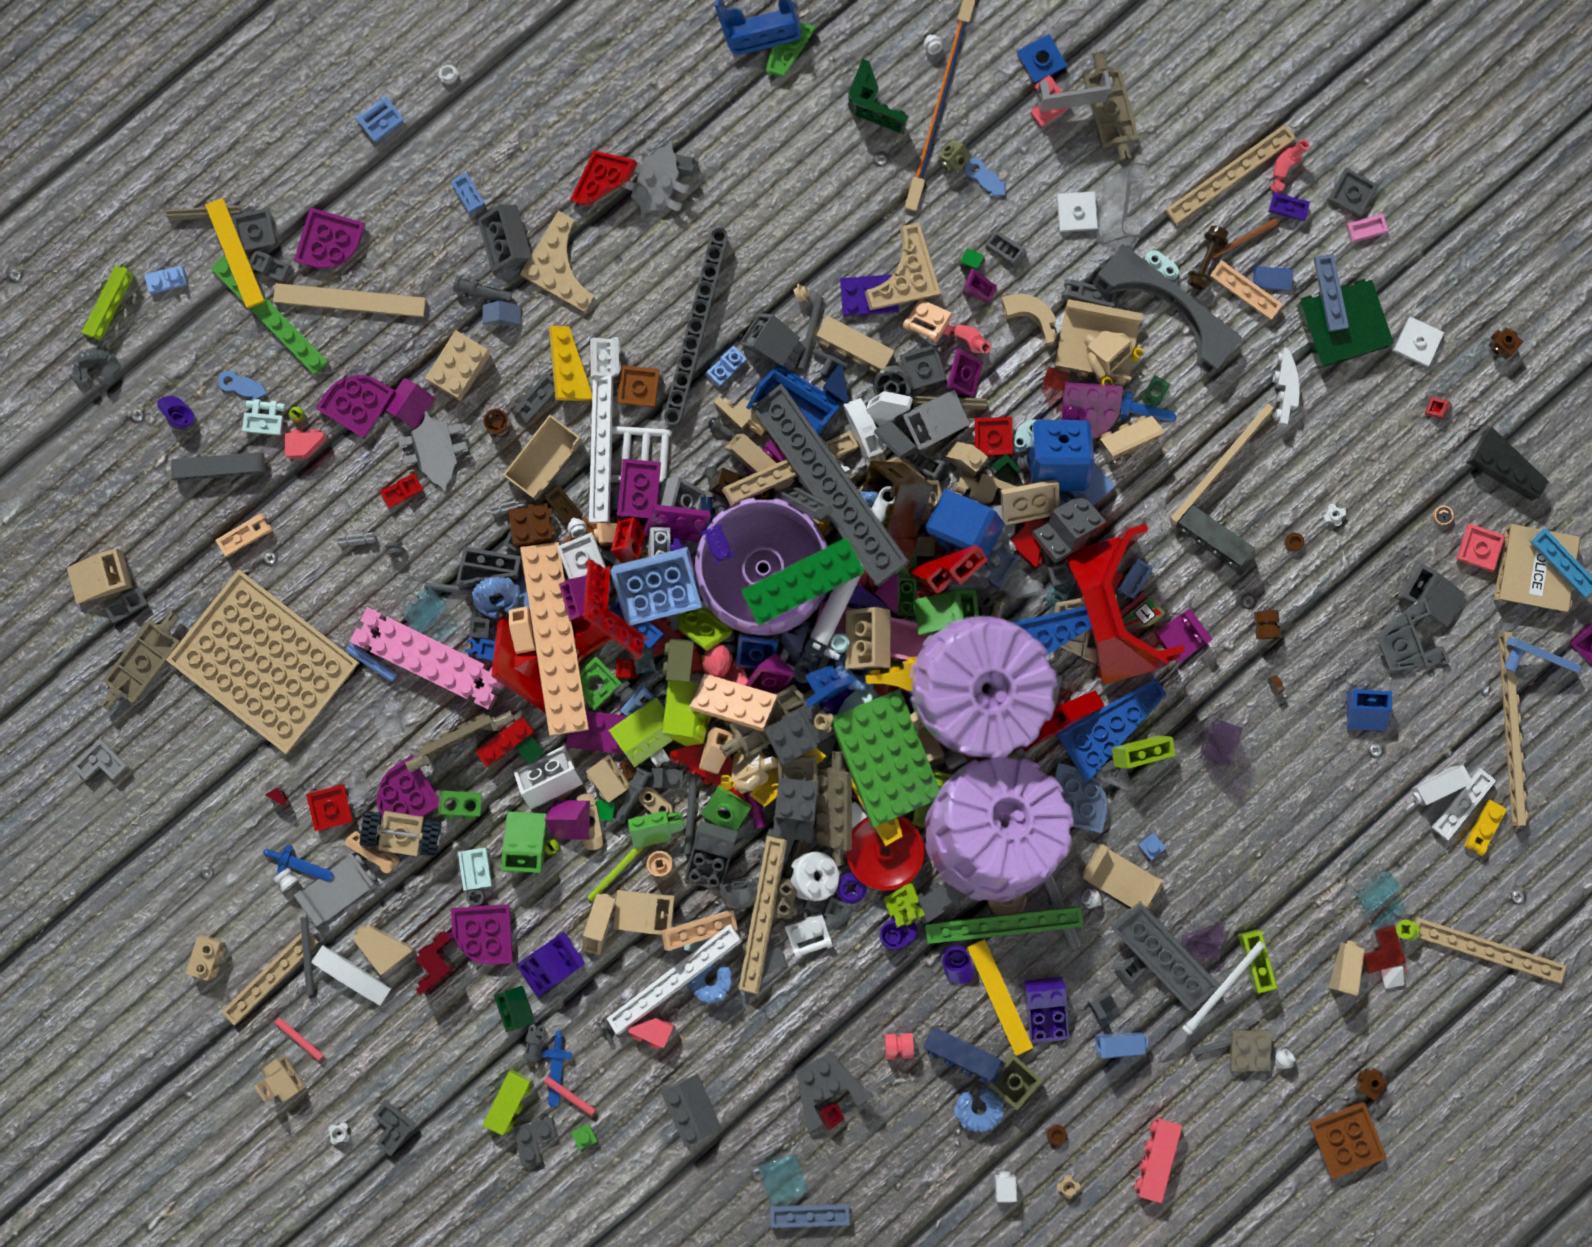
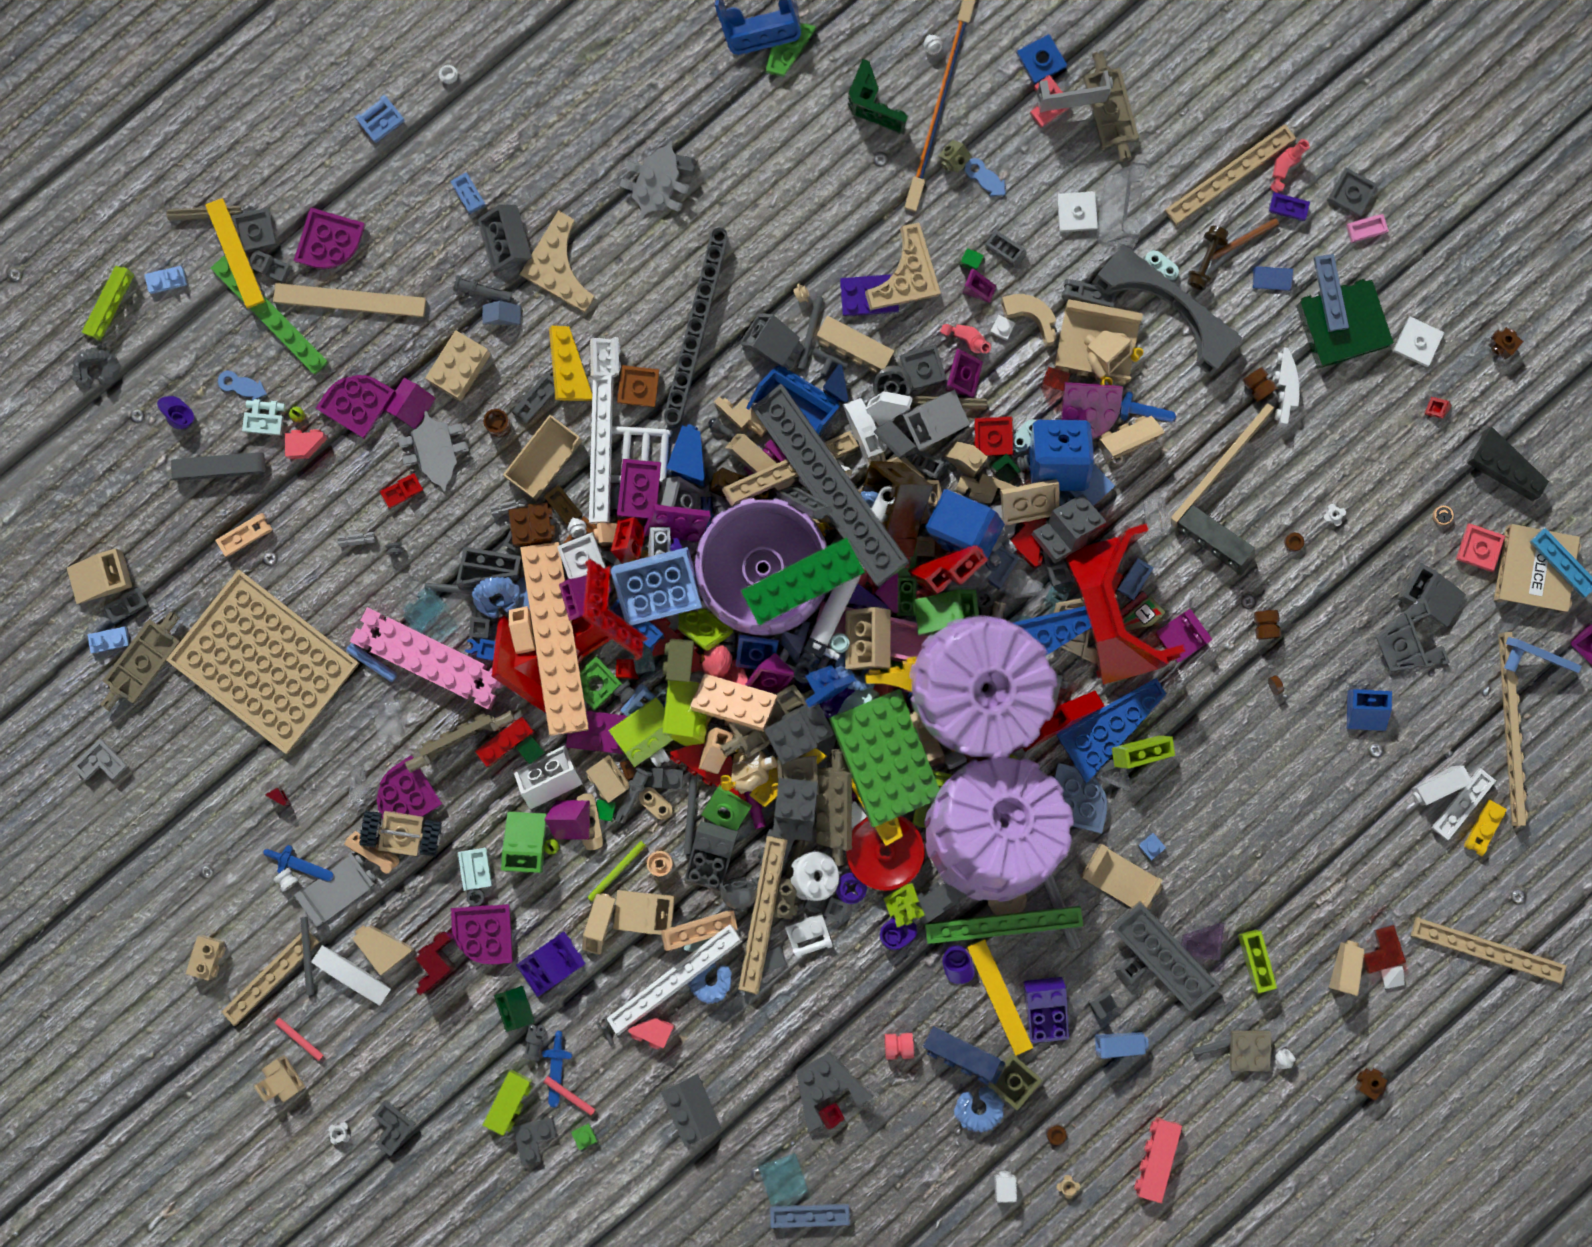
red plate [306,784,354,832] -> none
bright green brick [438,791,482,820] -> none
red plate [570,150,638,207] -> none
bright green hinge [628,811,685,849] -> none
dark purple piece [701,523,735,565] -> none
light blue slope [705,346,747,388] -> none
tan plate [814,711,834,733] -> none
light nougat plate [903,299,953,343] -> none
white plate [1081,889,1102,909] -> none
clear green brick [1140,375,1171,407] -> none
white piece [1161,941,1265,1061] -> none
clear purple slope [1200,720,1243,766] -> none
light nougat plate [1209,260,1283,321] -> none
dark orange plate [1308,1101,1387,1180] -> none
clear light blue brick [1354,871,1401,911] -> none
lime wheel [1396,920,1421,941] -> none
none -> light blue plate [87,627,130,654]
none -> blue slope [667,424,706,487]
none -> white plate [990,315,1015,341]
none -> reddish brown wheel [1242,366,1278,402]

